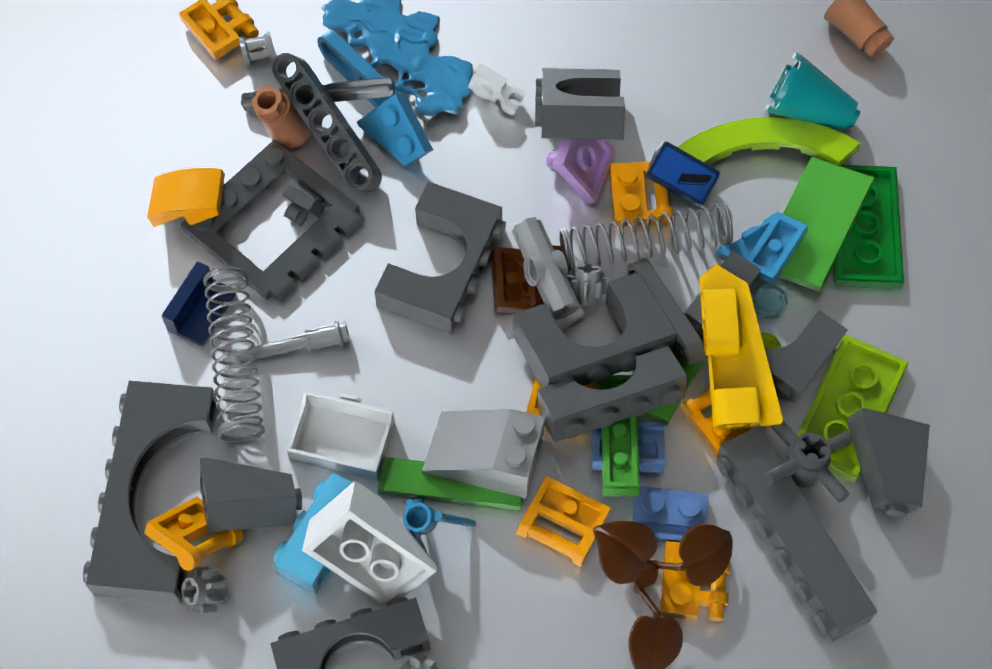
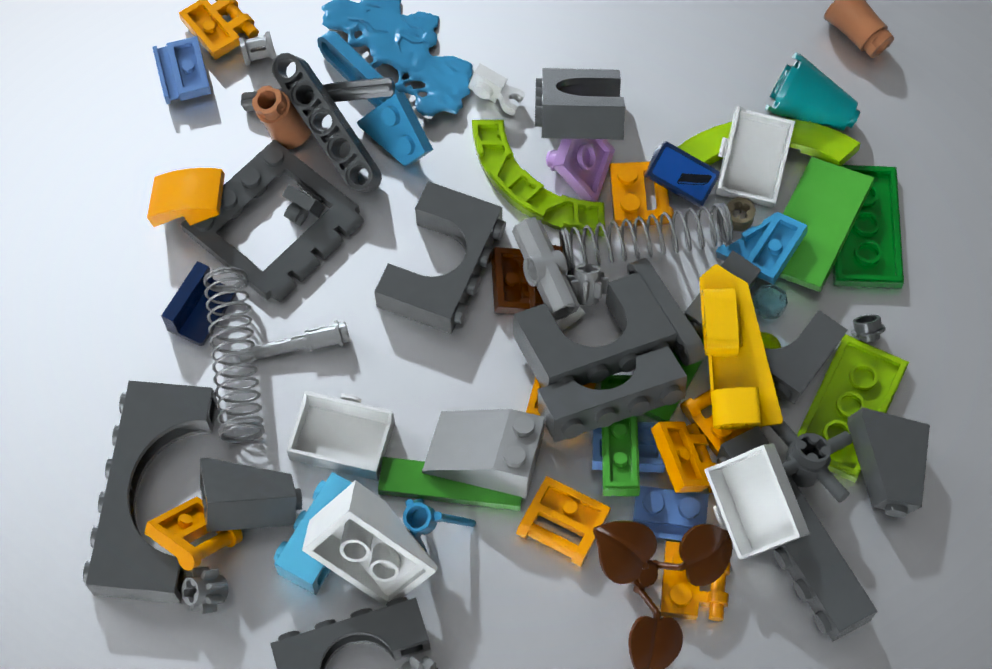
none -> medium blue plate [152,36,212,105]
none -> lime tile [472,120,605,237]
none -> light orange plate [650,421,717,493]
none -> white container [704,443,810,560]
none -> white container [715,106,795,208]
none -> dark tan bush [727,197,756,231]
none -> dark grey plate [851,315,886,342]

